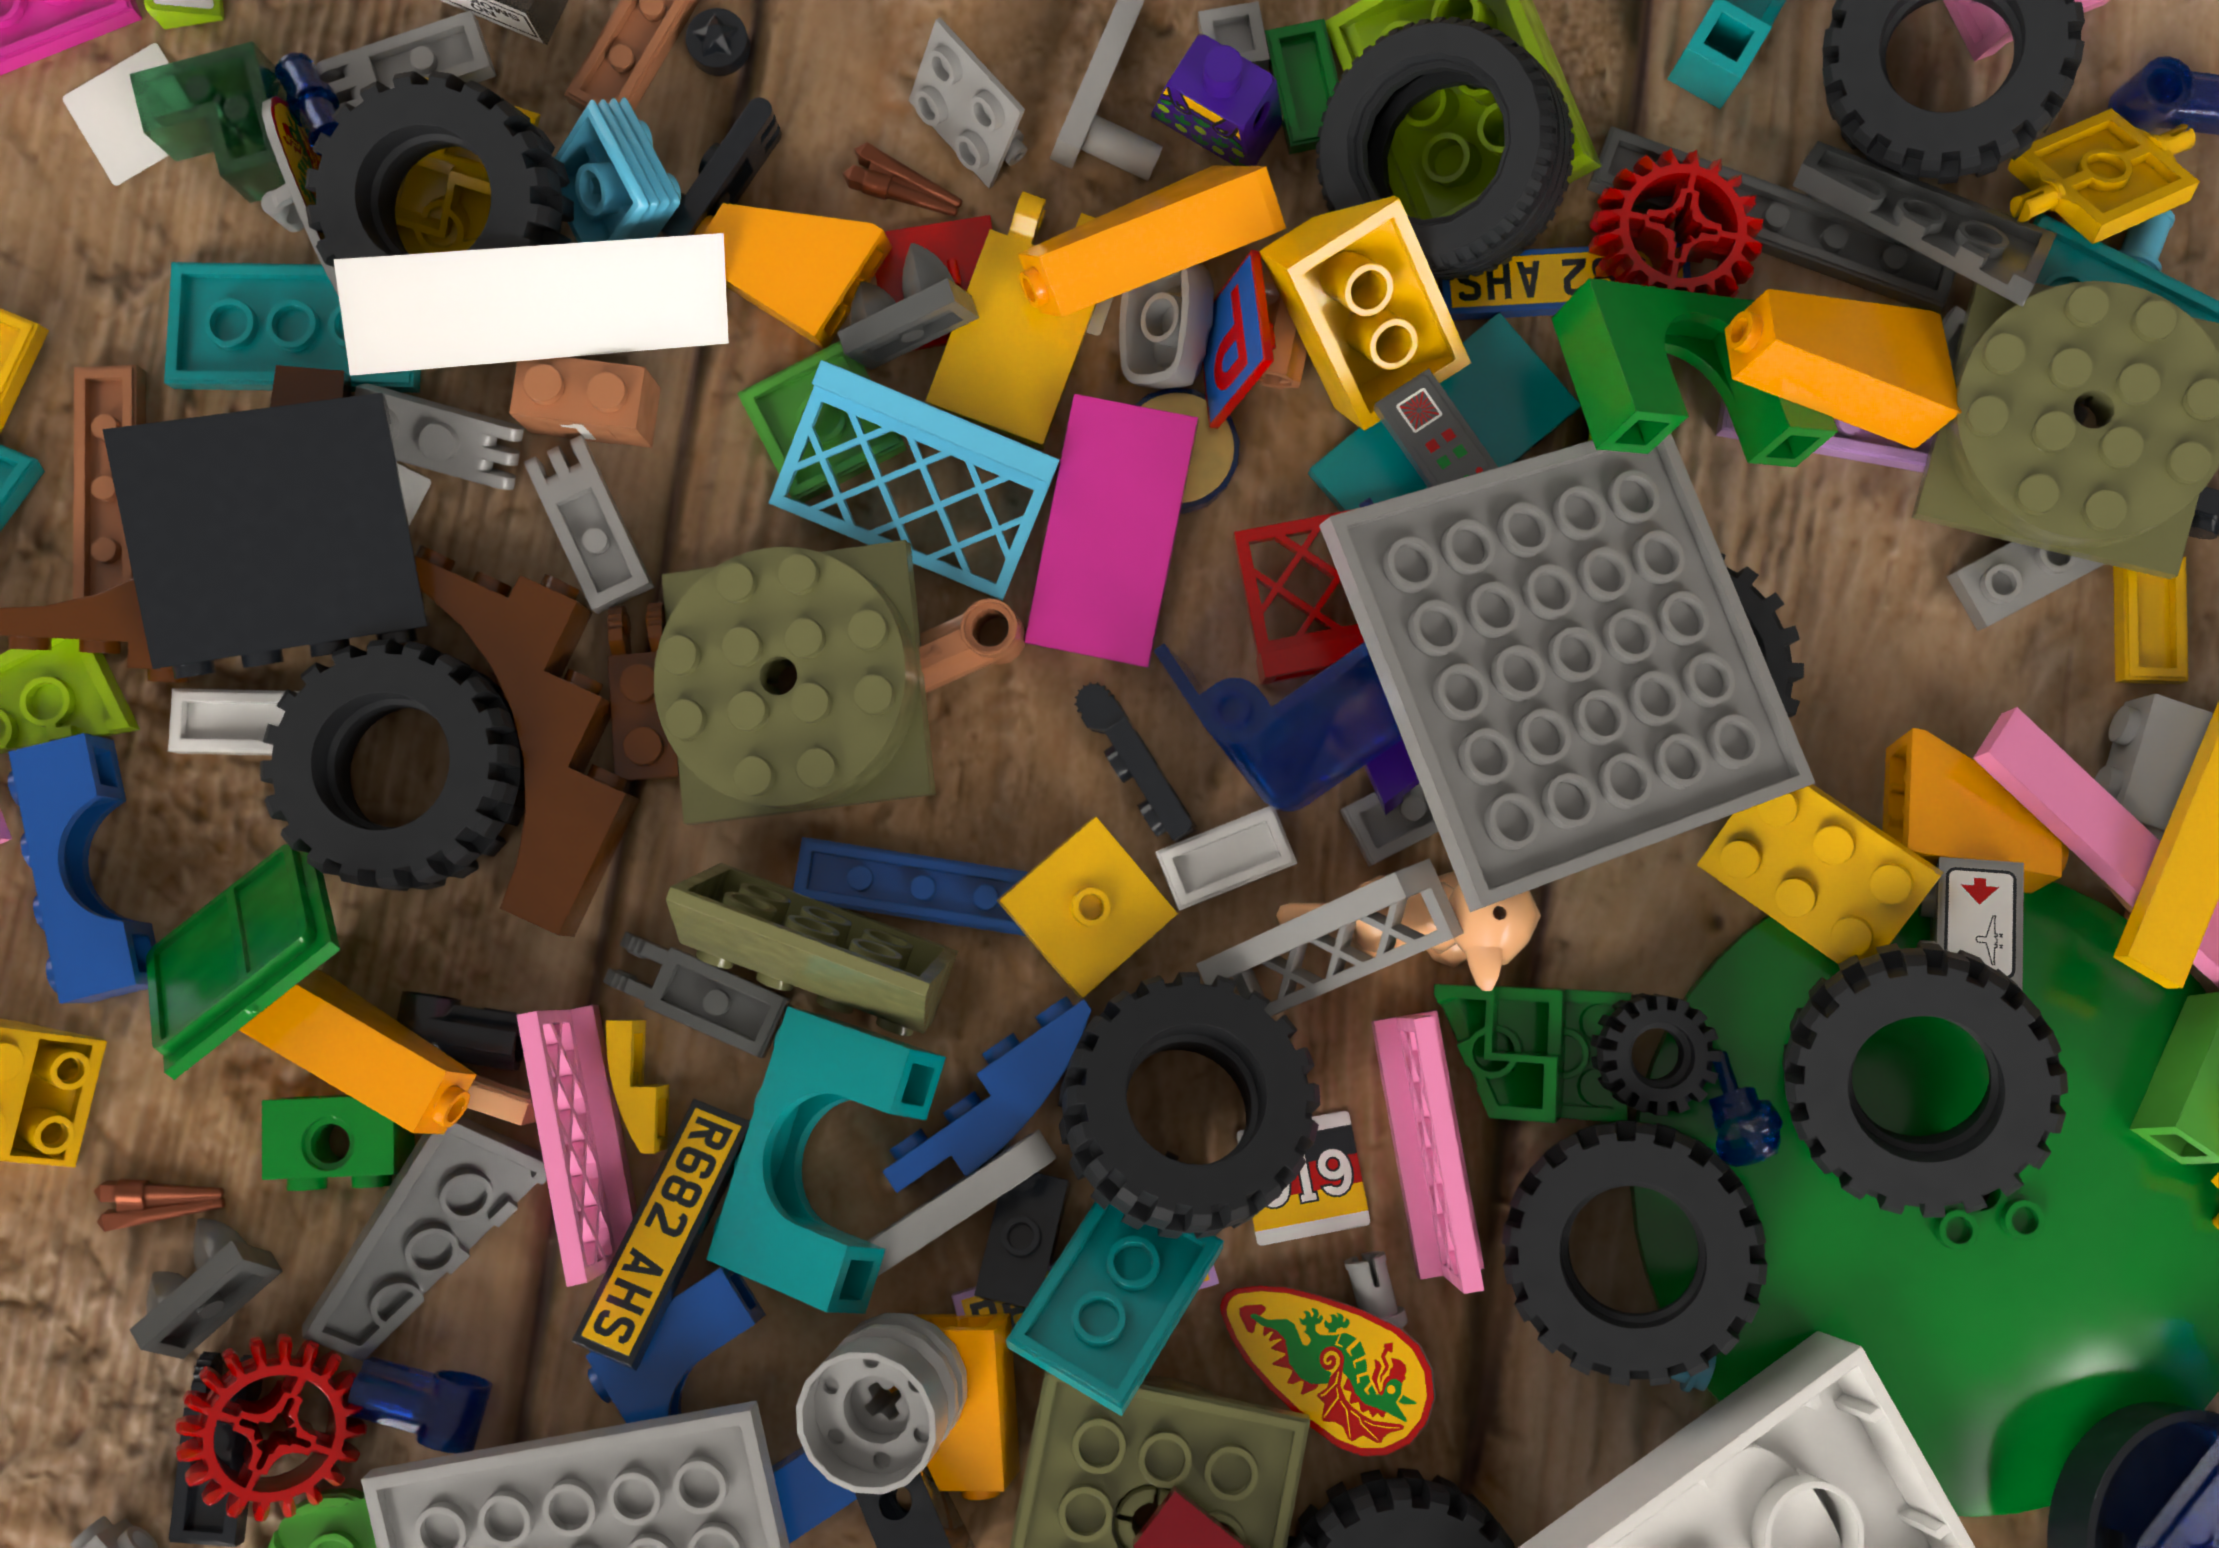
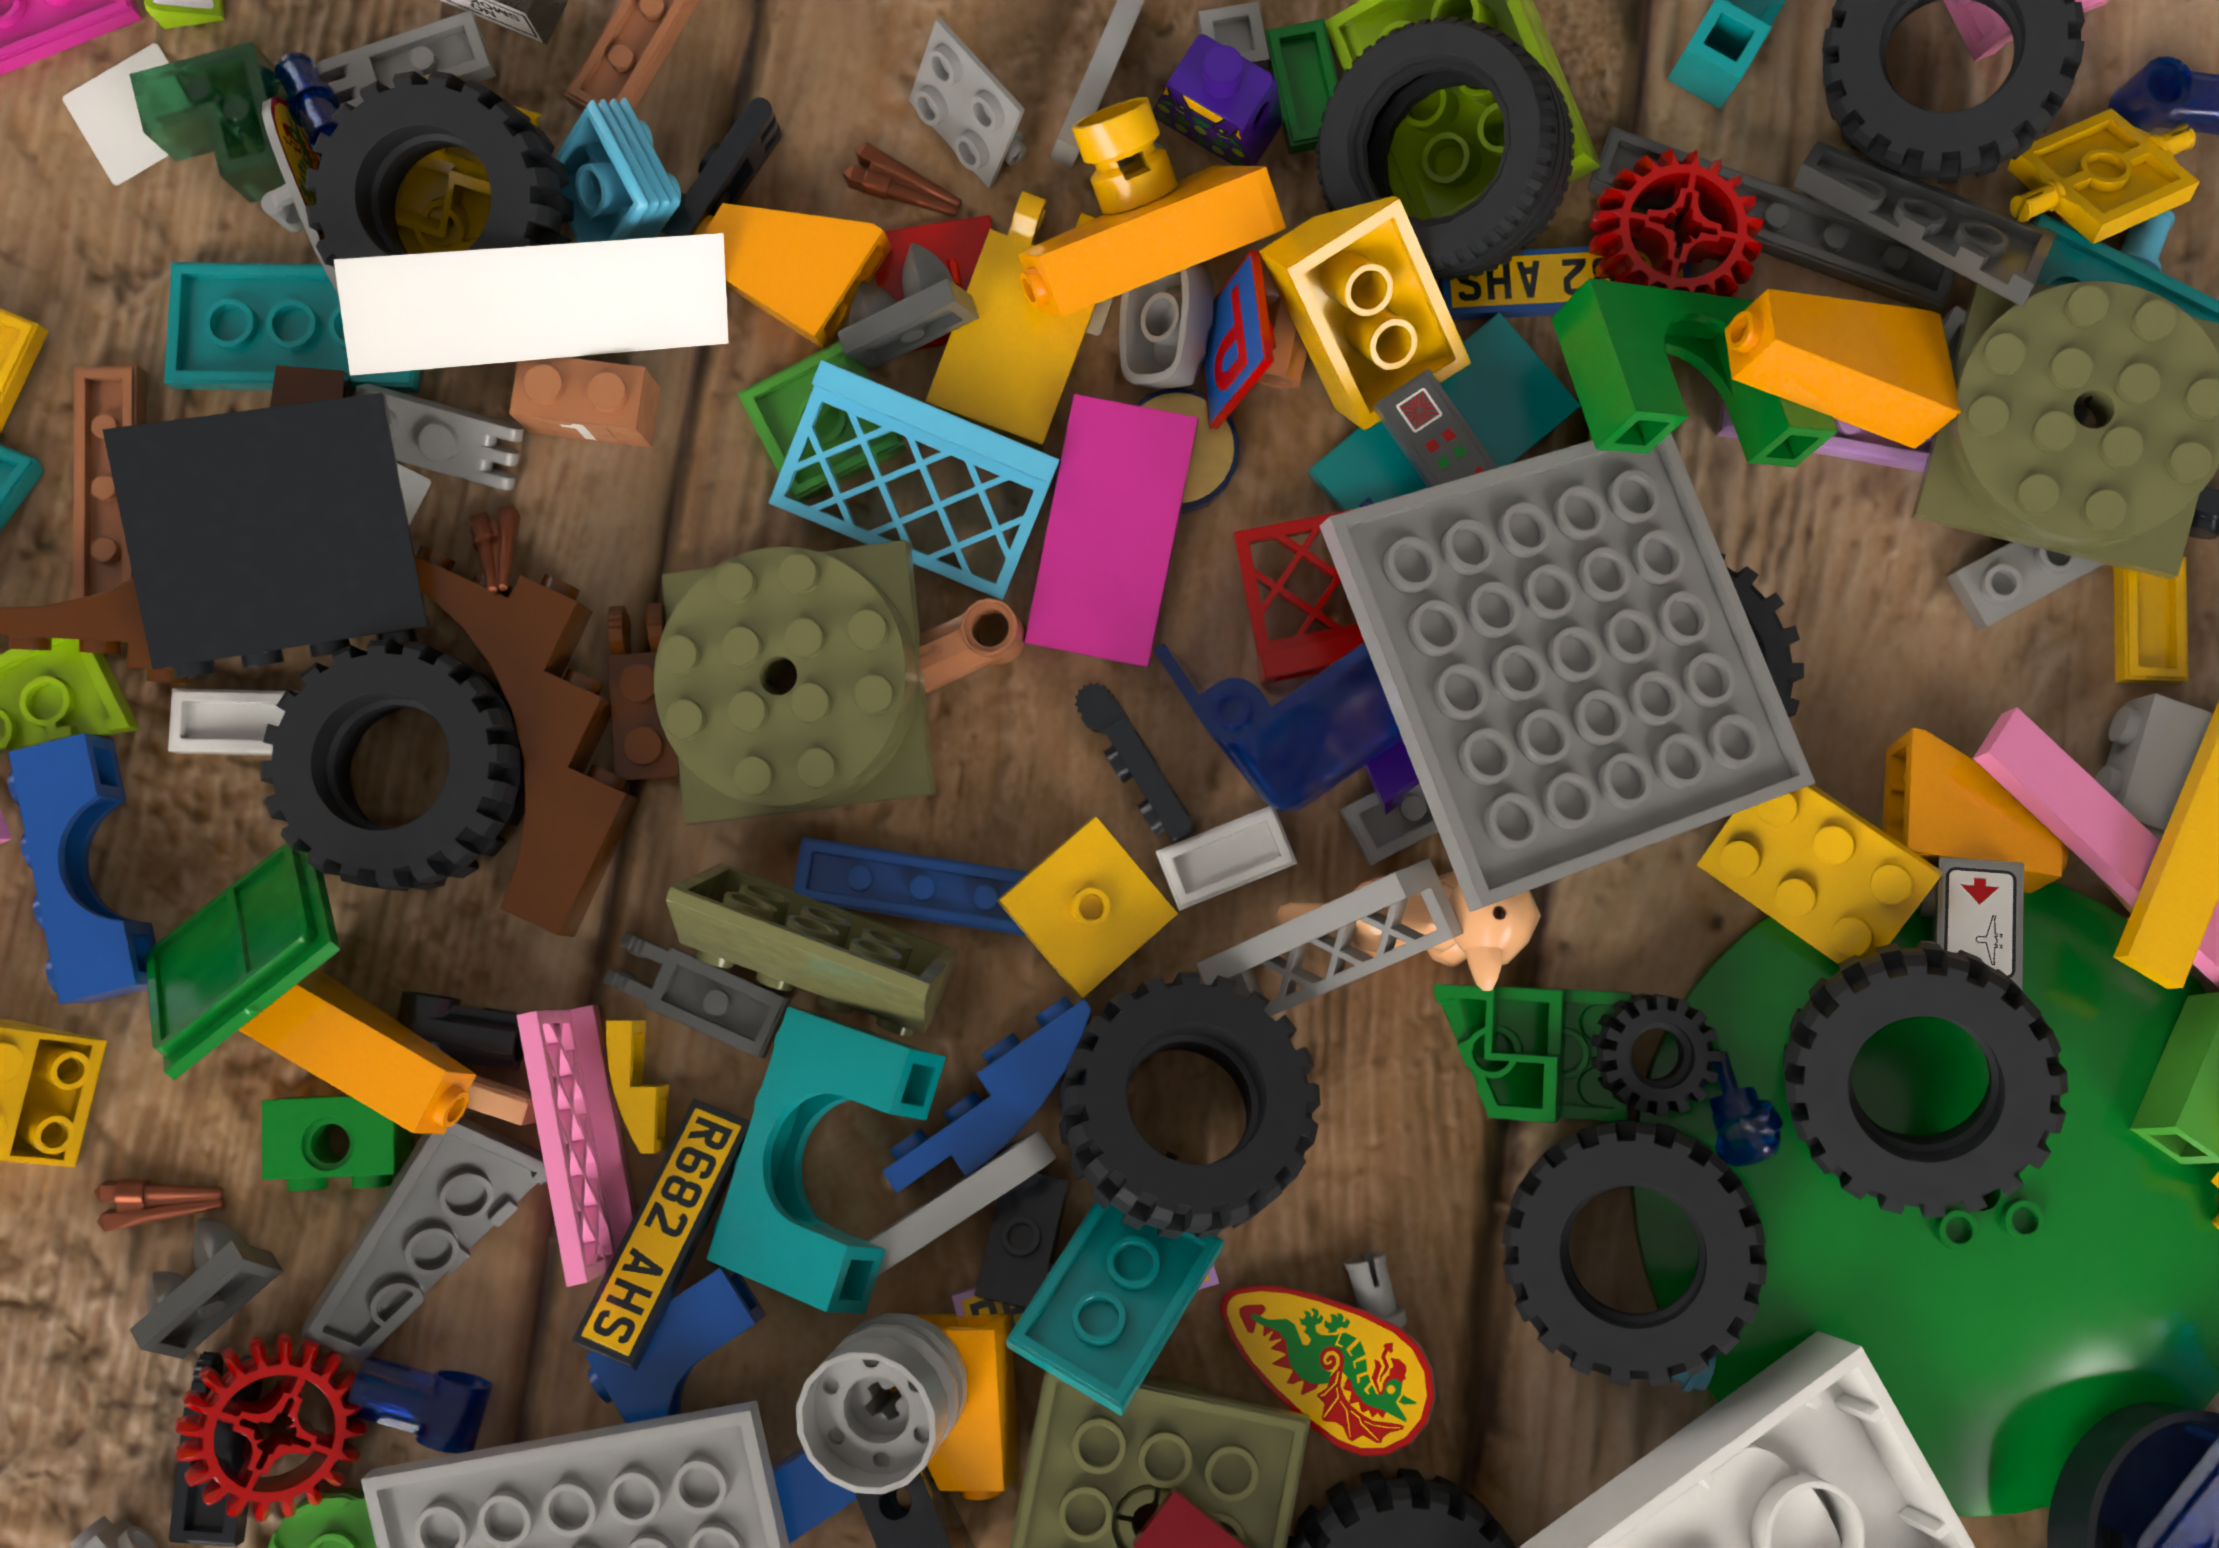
light grey hinge [524,435,655,614] -> none
black tile [686,8,750,76] -> none
sticker [1237,1111,1370,1246] -> none
bright pink fence [1371,1010,1485,1294] -> none
none -> copper piece [470,504,521,594]
none -> yellow wheel [1072,97,1178,215]

